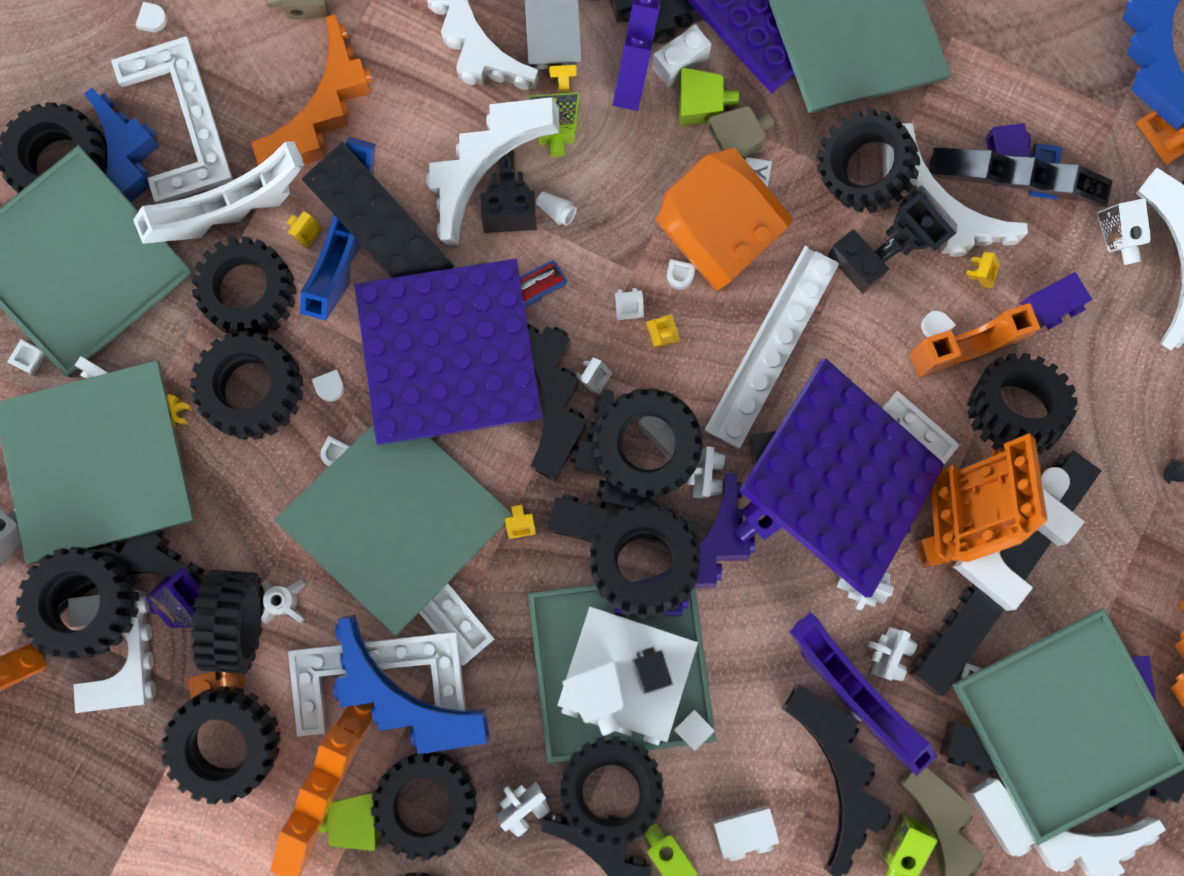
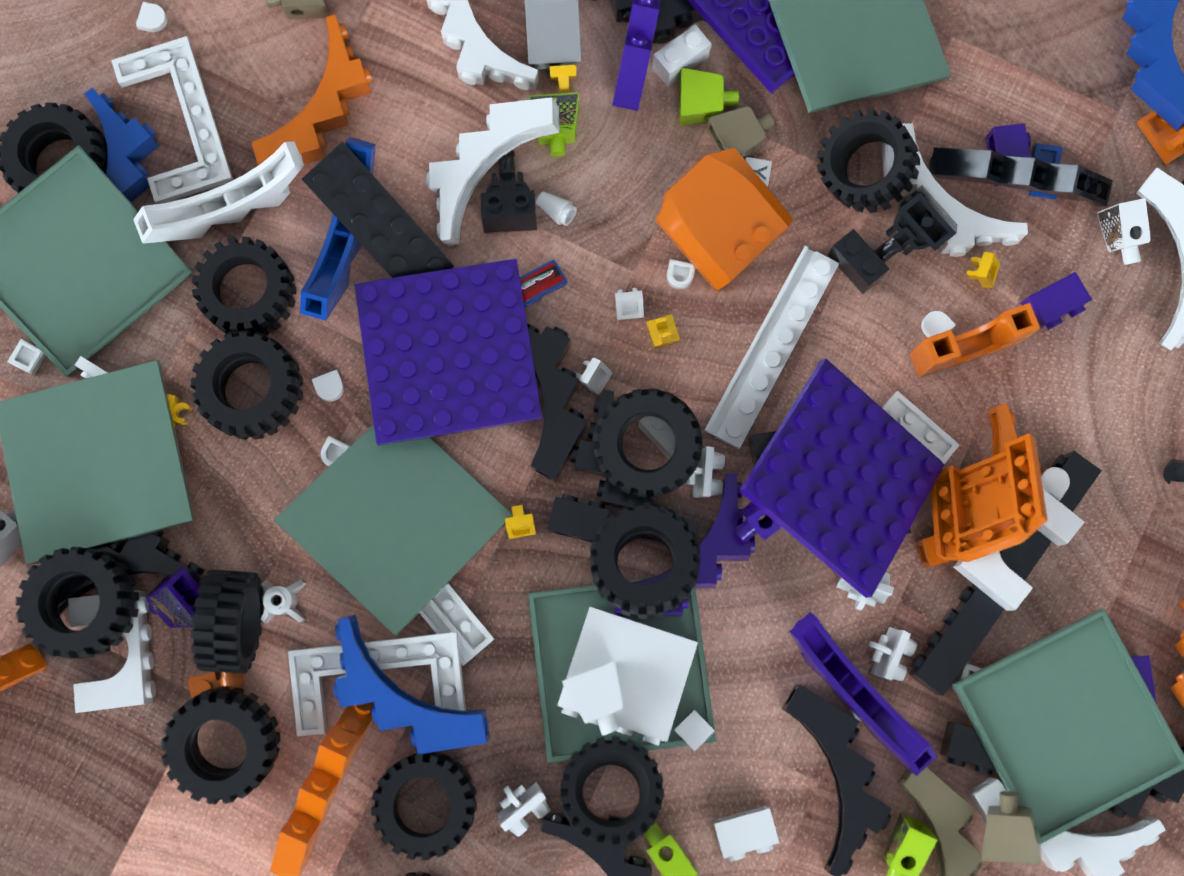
yellow tile [286,211,323,249] -> none
lime torso [319,791,380,851] -> none
black brick [632,647,673,694] -> none
black tyre [967,353,1078,455] -> none
none -> dark tan torso [982,791,1041,865]

